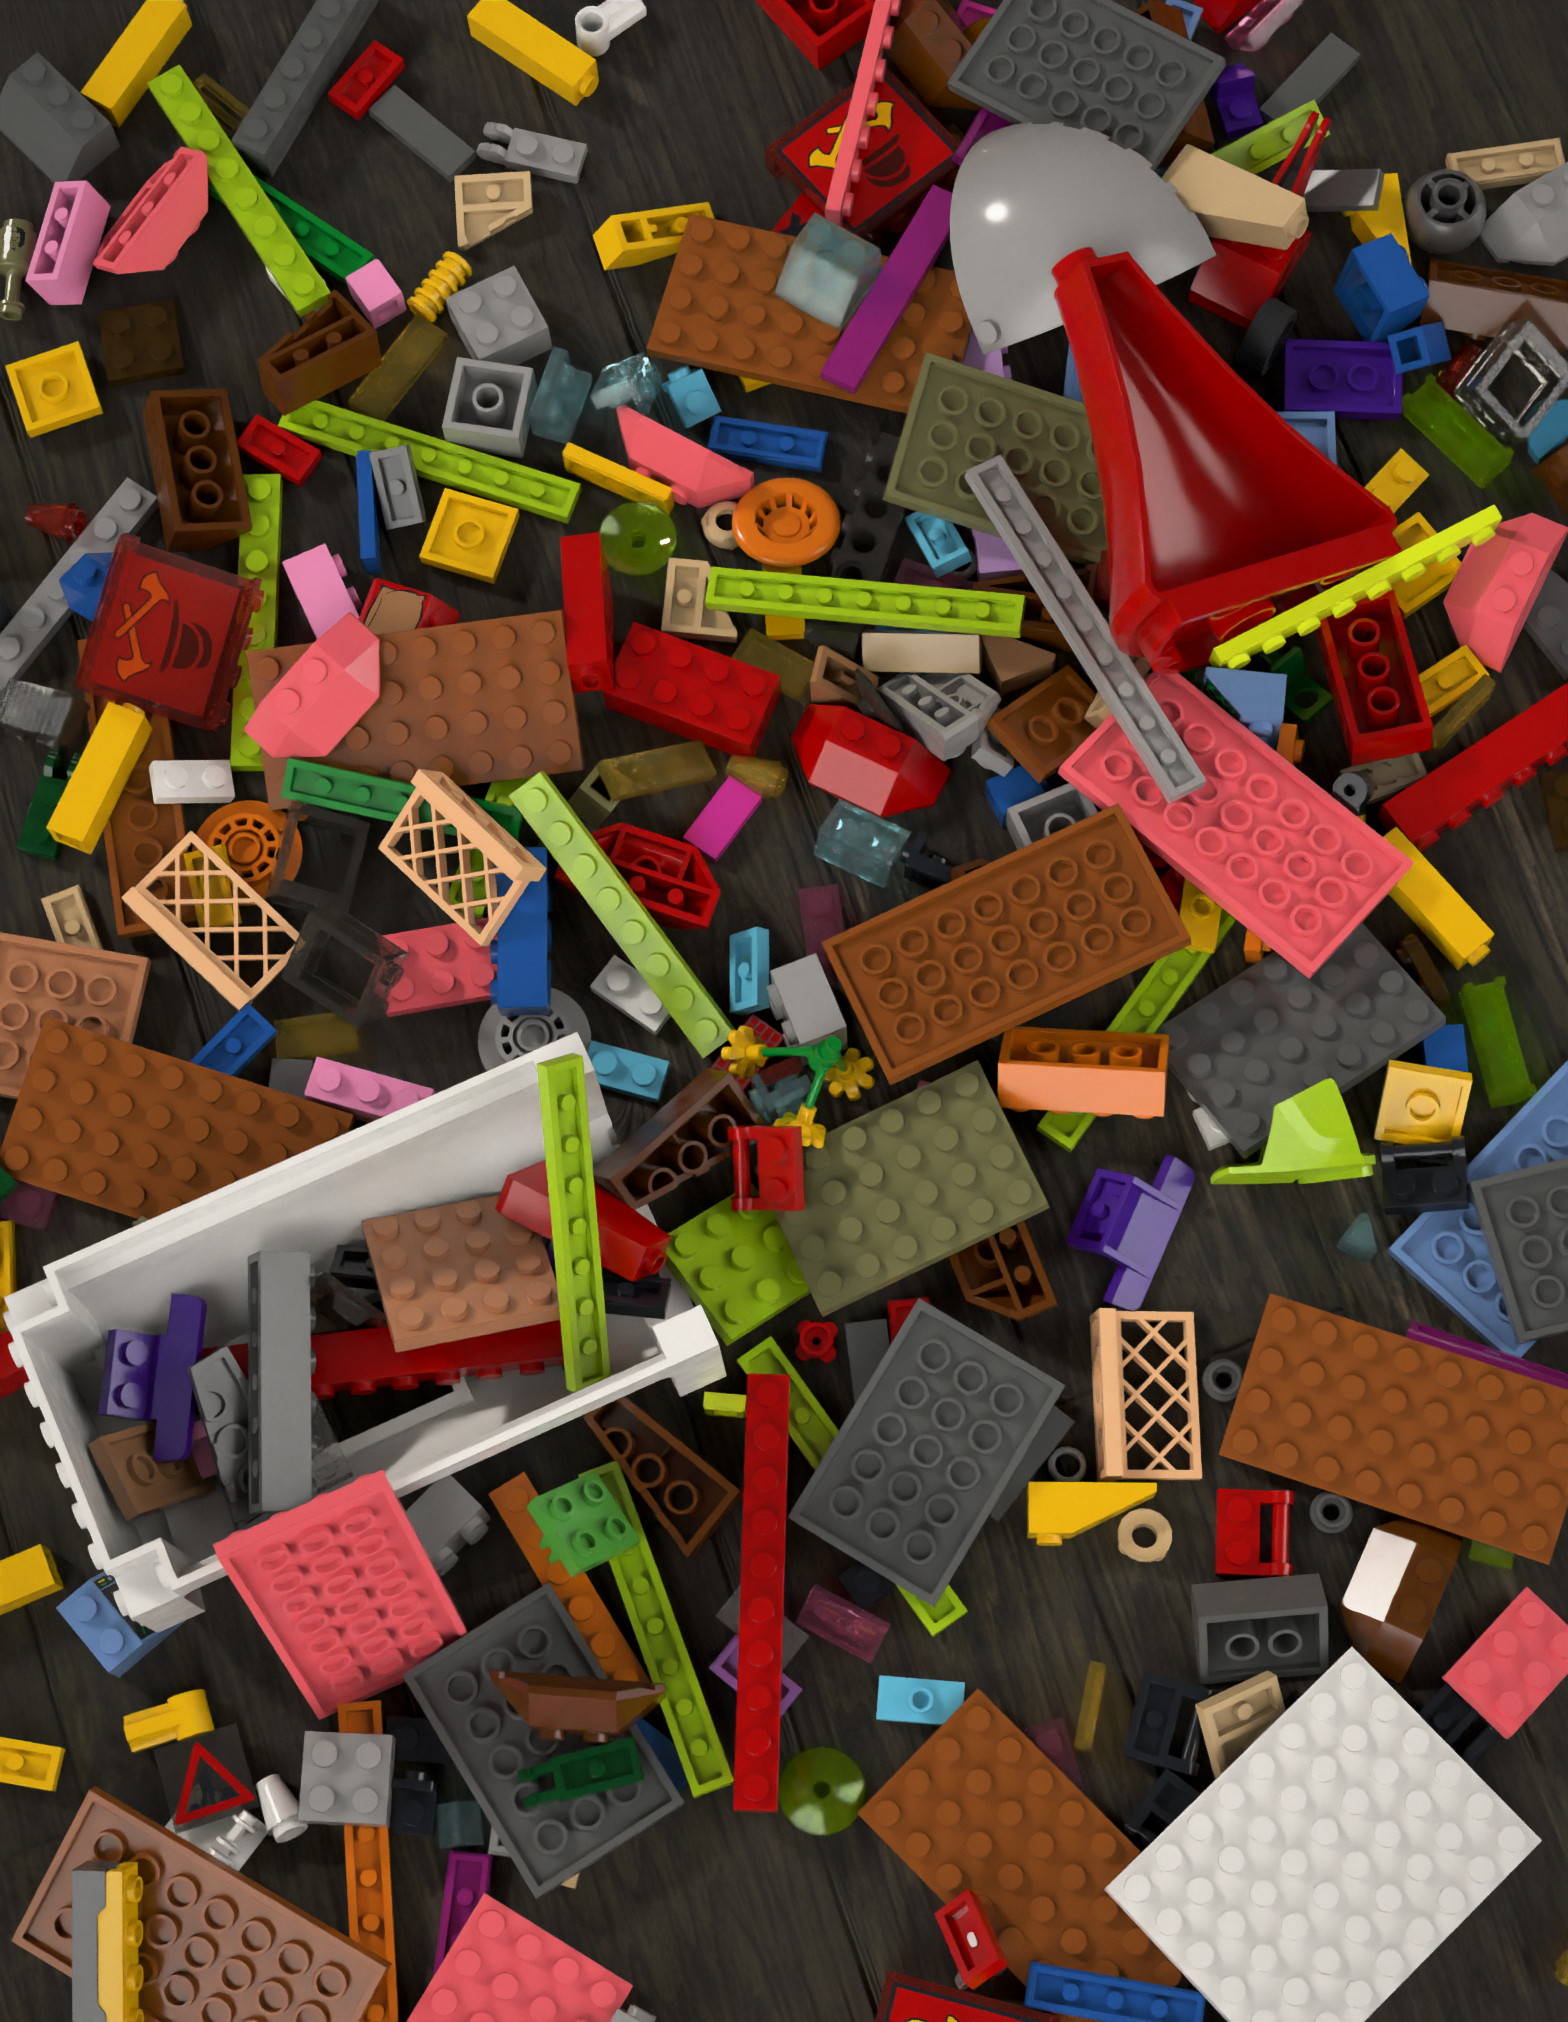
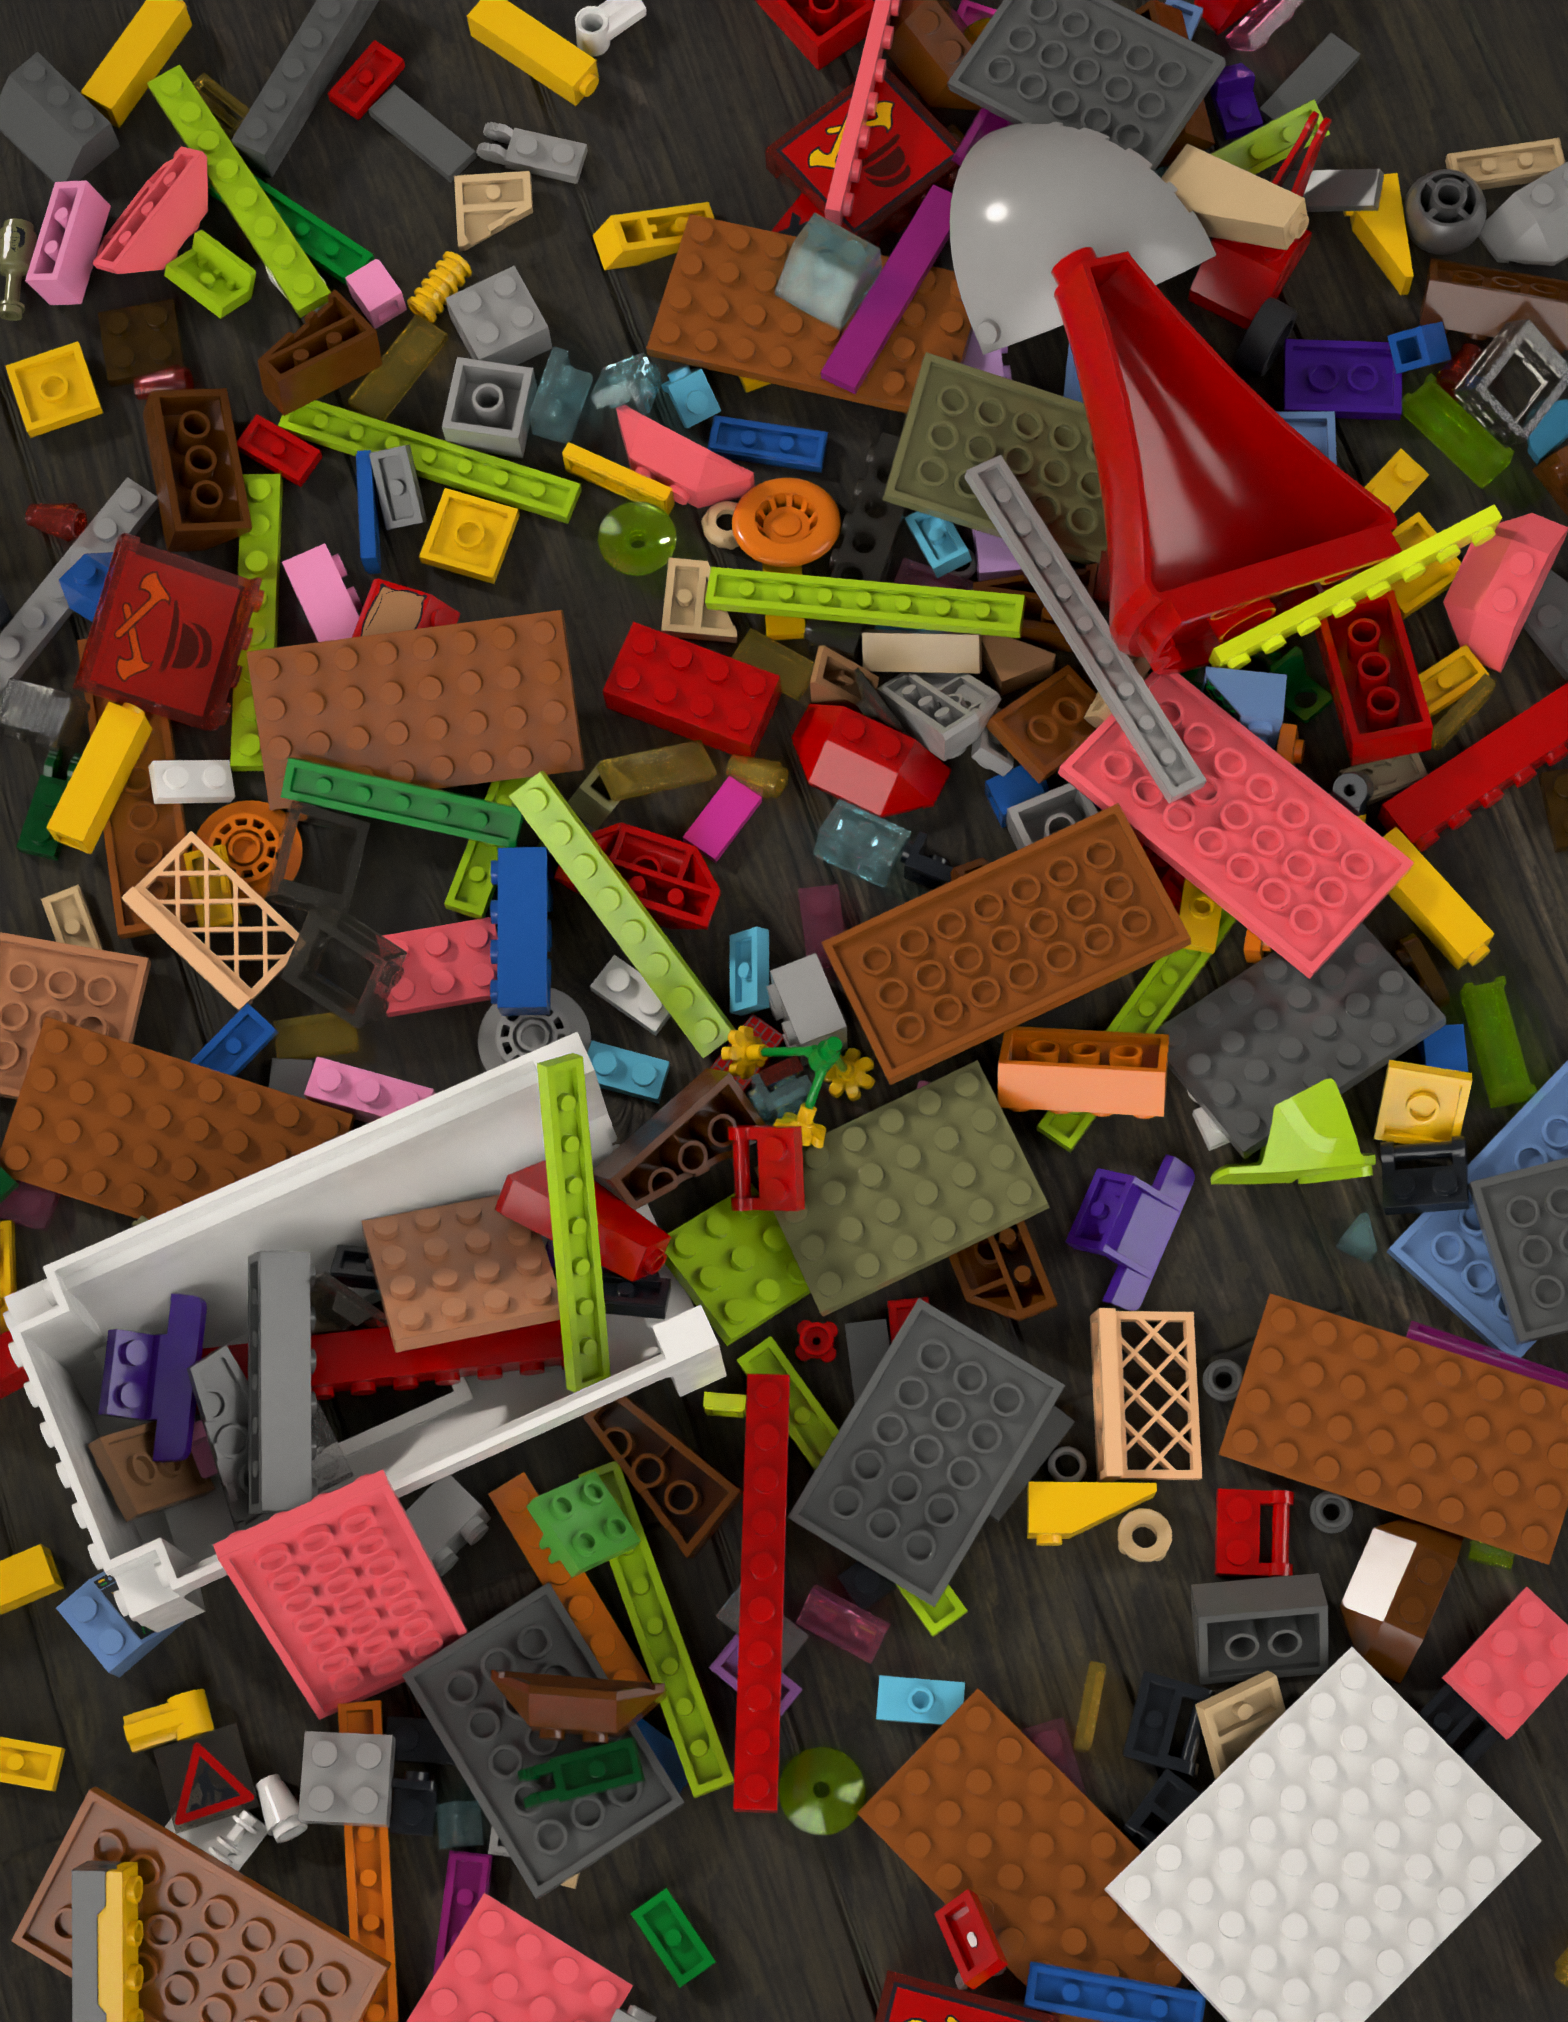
coral wedge [244,612,380,758] -> none
light nougat fence [378,769,547,946] -> none
red slope [560,532,614,693] -> none
blue slope [1333,233,1430,342] -> none
none -> clear red cone [134,364,194,400]
none -> lime bracket [164,230,256,319]
none -> green plate [630,1888,716,1988]

